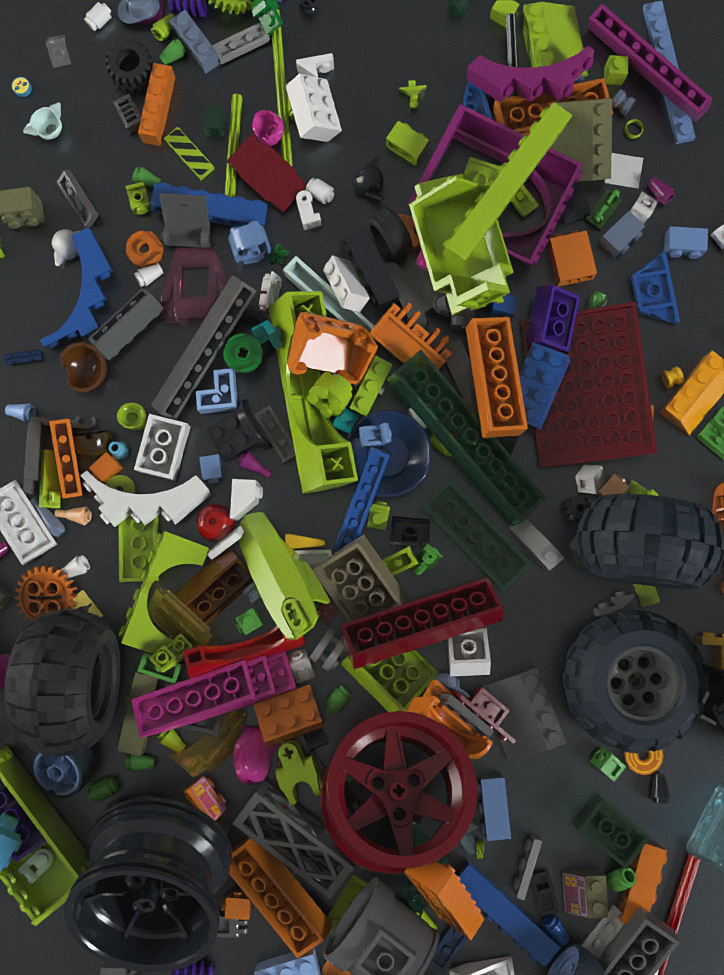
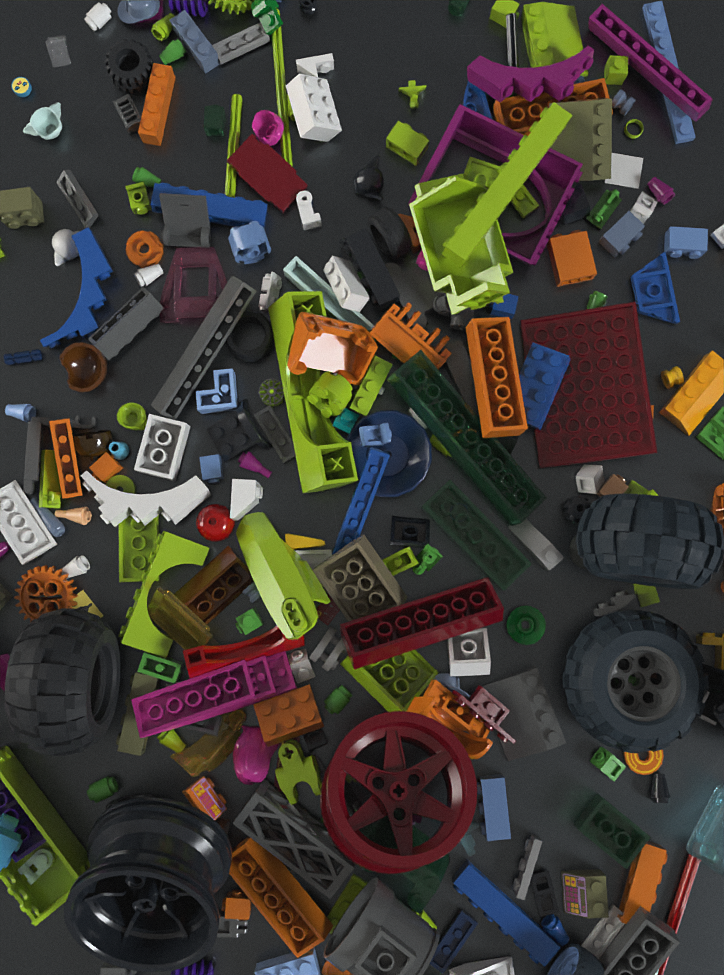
medium blue wheel [30,747,96,798] -> none
bright green cone [125,754,154,772] -> none
lime slope [149,633,194,673] -> none
lime tile [164,127,215,180] -> none
white tile [208,526,245,559] -> none
green plate [223,333,263,373] -> none
teal bracket [251,320,283,349] -> none
green plant [269,243,289,265] -> none
white brick [306,178,334,204] -> none
lime bracket [367,501,390,531] -> none
orange brick [404,860,484,940] -> none
dark grey tile [438,693,494,737] -> none
lime axle [475,838,484,860] -> none
dark purple slope [526,285,580,352] -> none
bright green brick [607,867,636,892] -> none
none -> wheel [258,378,285,407]
none -> green dish [507,606,546,645]

